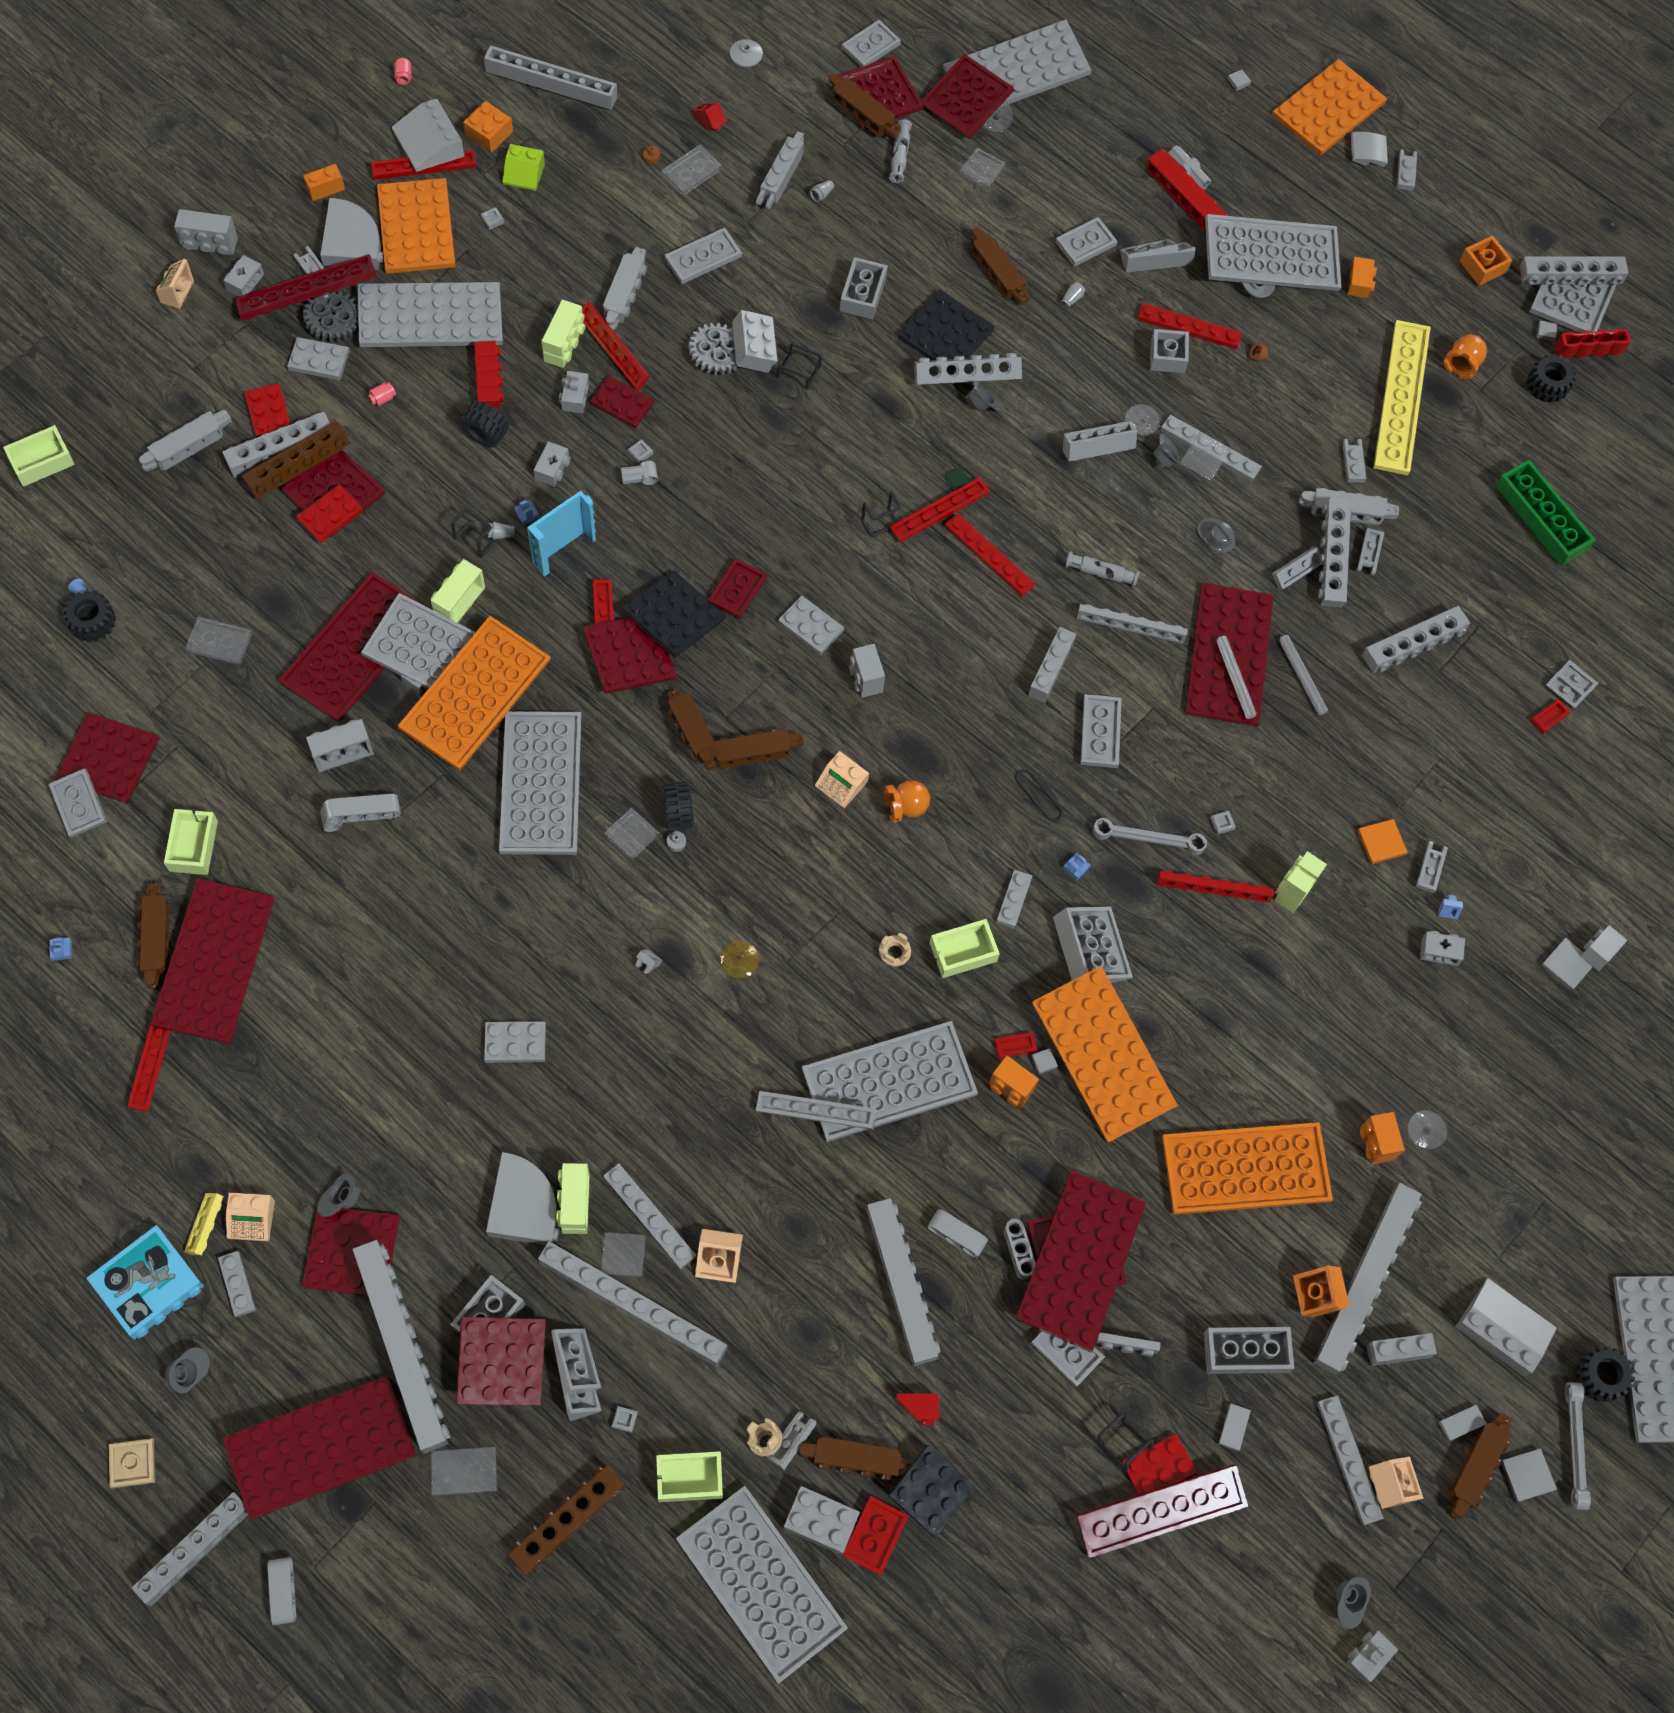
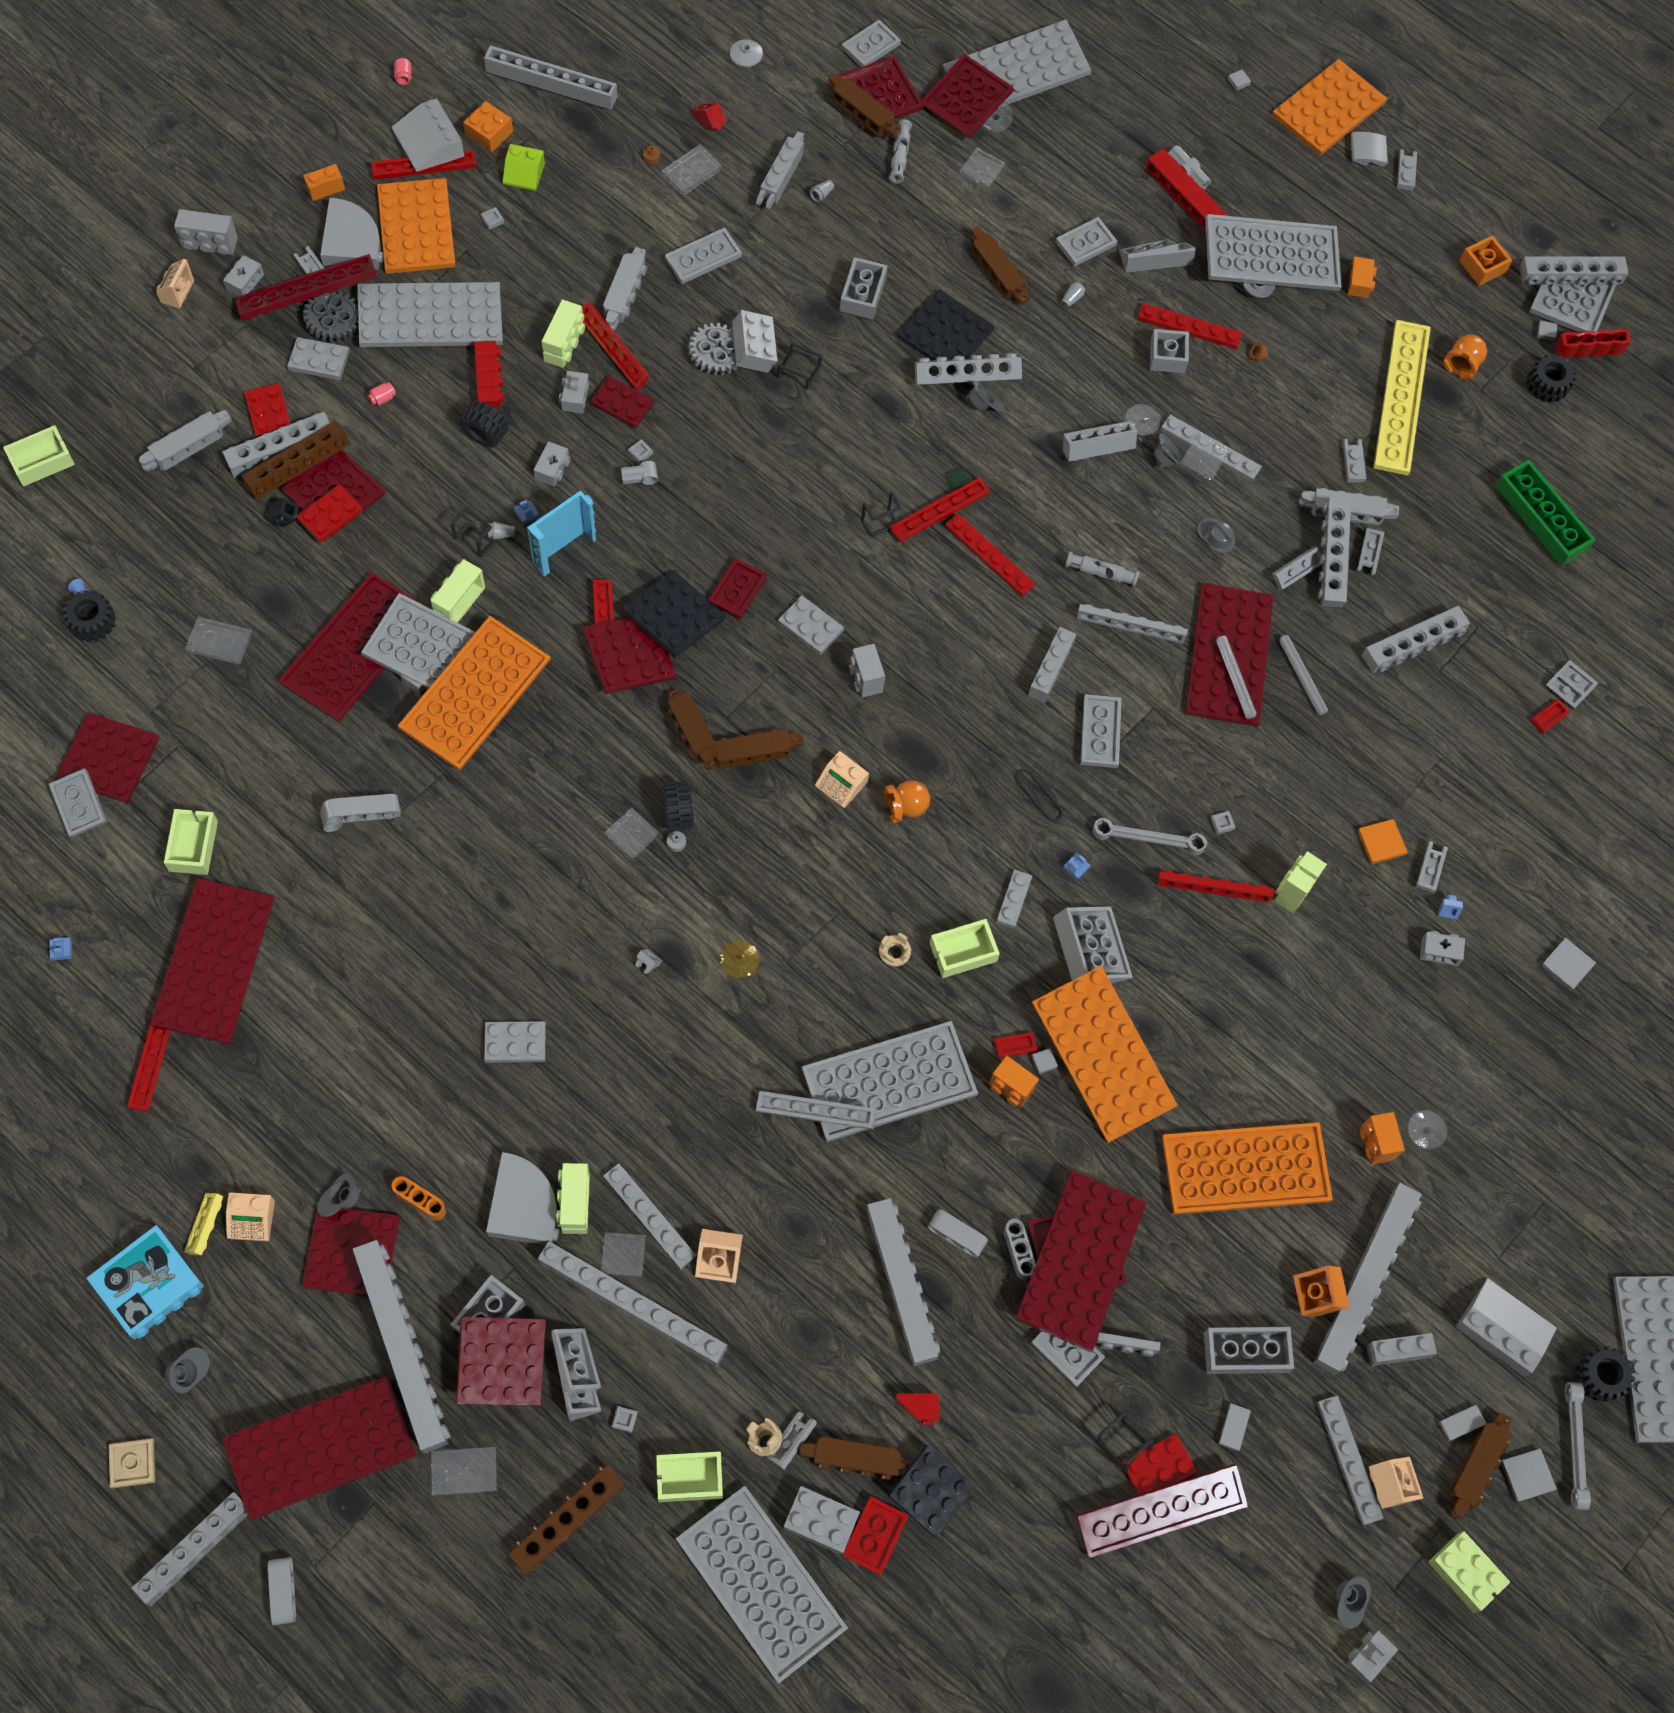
reddish brown hinge [137,883,170,991] -> none
light grey plate [218,1251,256,1318] -> none
light grey brick [306,719,374,772] -> none
light grey plate [499,711,582,855] -> none
light grey brick [1581,925,1627,971] -> none
none -> black brick [268,497,299,527]
none -> orange beam [392,1176,446,1220]
none -> yellowish green piece [1428,1532,1510,1613]

